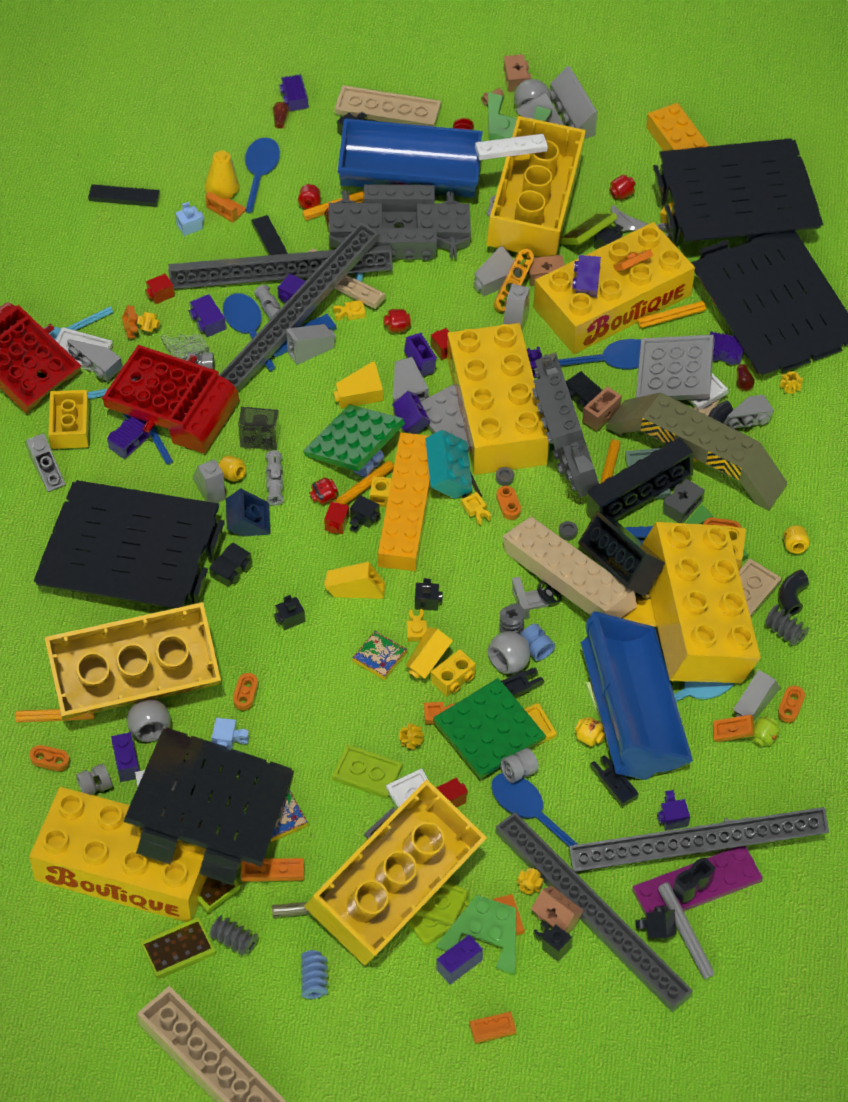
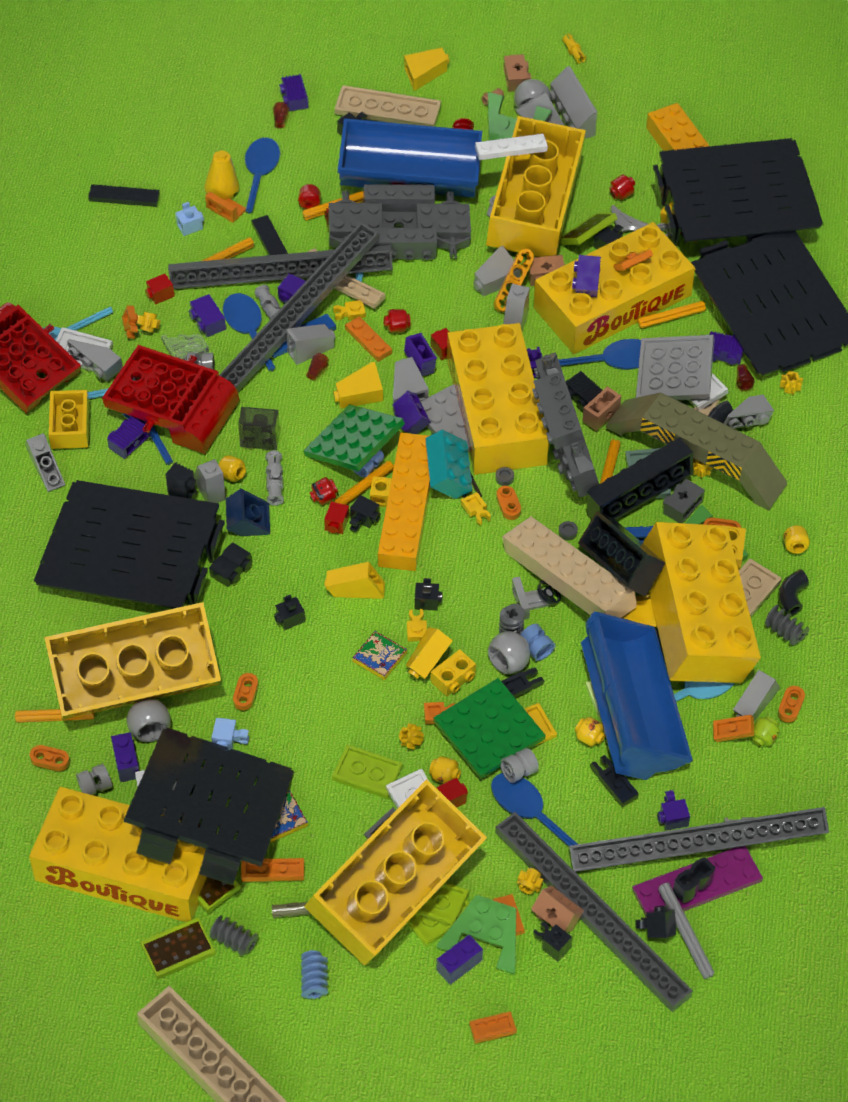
none -> black brick [165,462,198,499]
none -> light orange axle [202,237,254,261]
none -> clear red cone [306,353,329,381]
none -> orange plate [345,316,392,362]
none -> yellow slope [404,48,449,91]
none -> yellow head [429,756,461,784]
none -> yellow pin [562,34,586,64]
none -> yellow gear [693,458,713,478]

